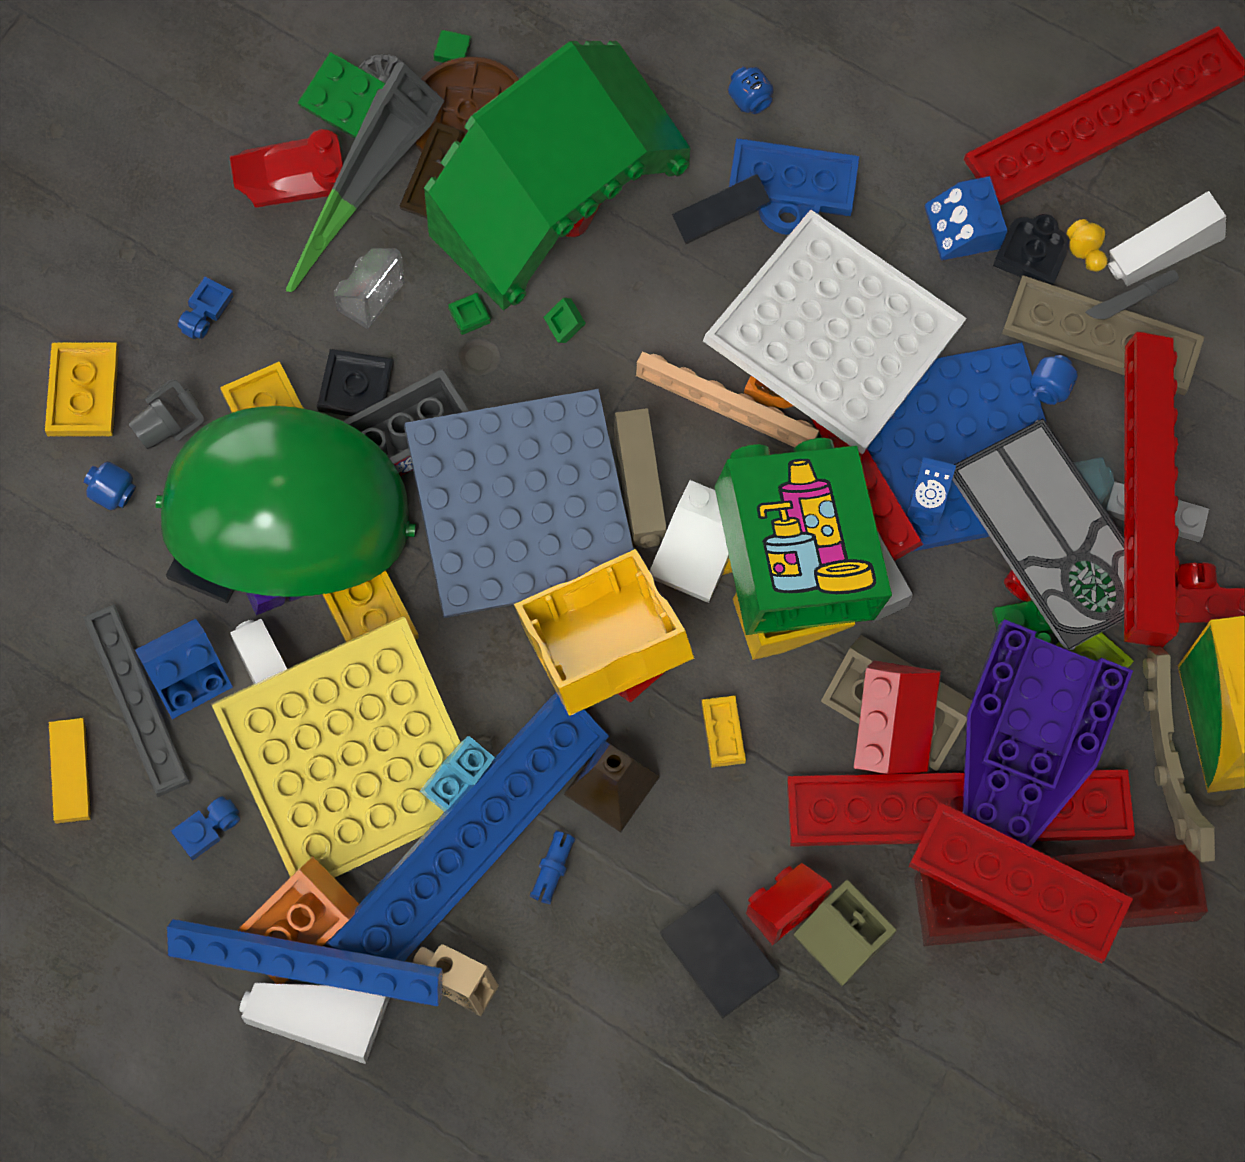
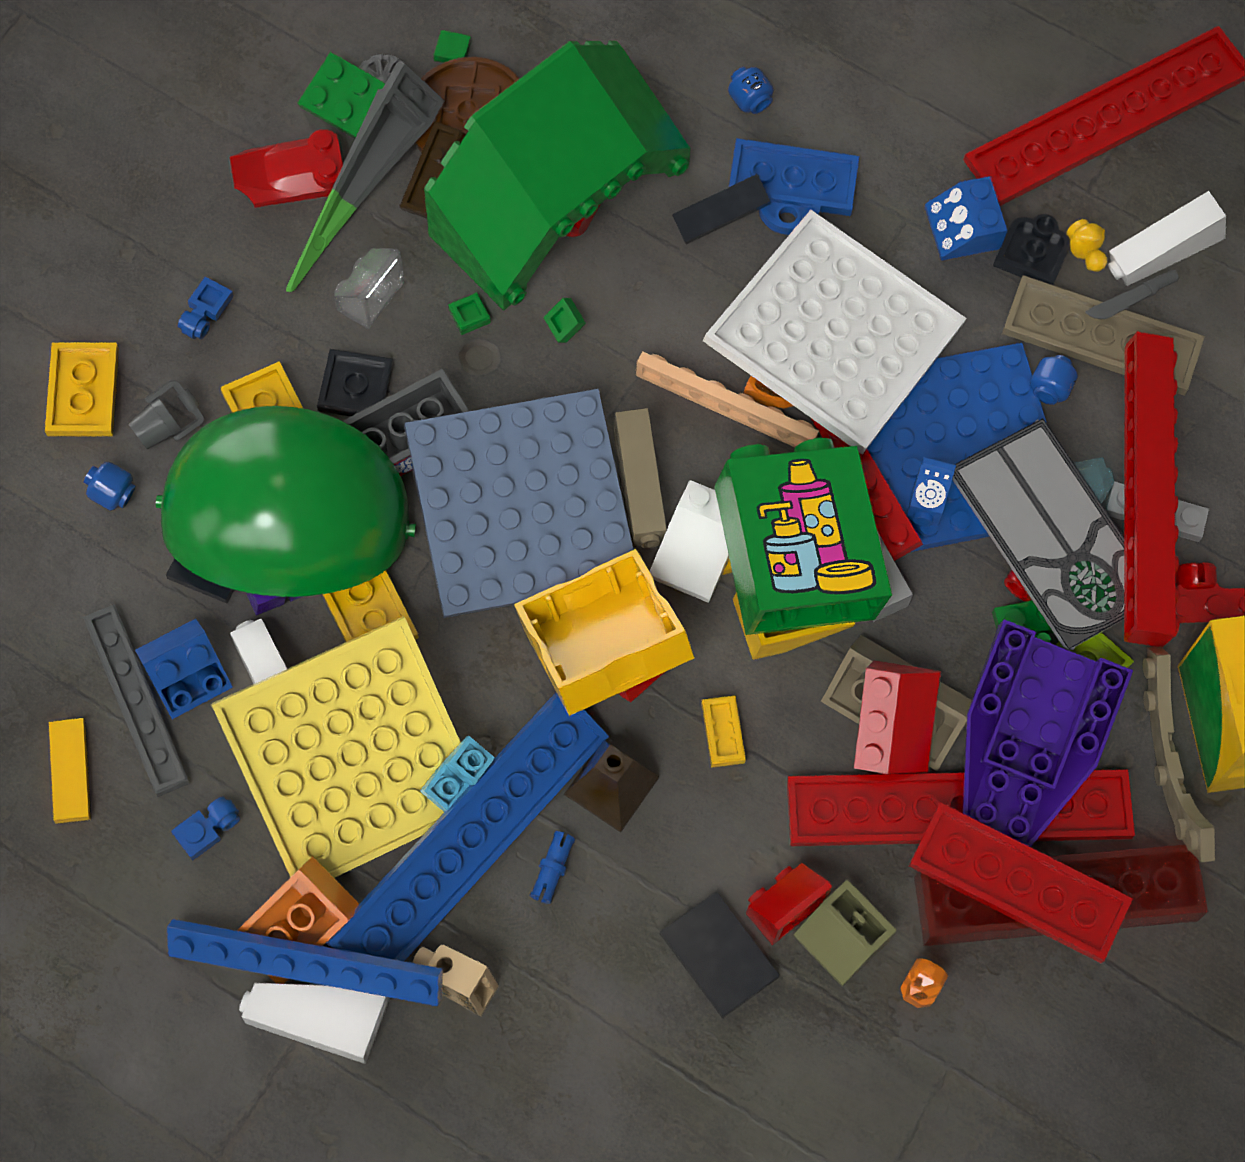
none -> orange rock [900,959,948,1008]

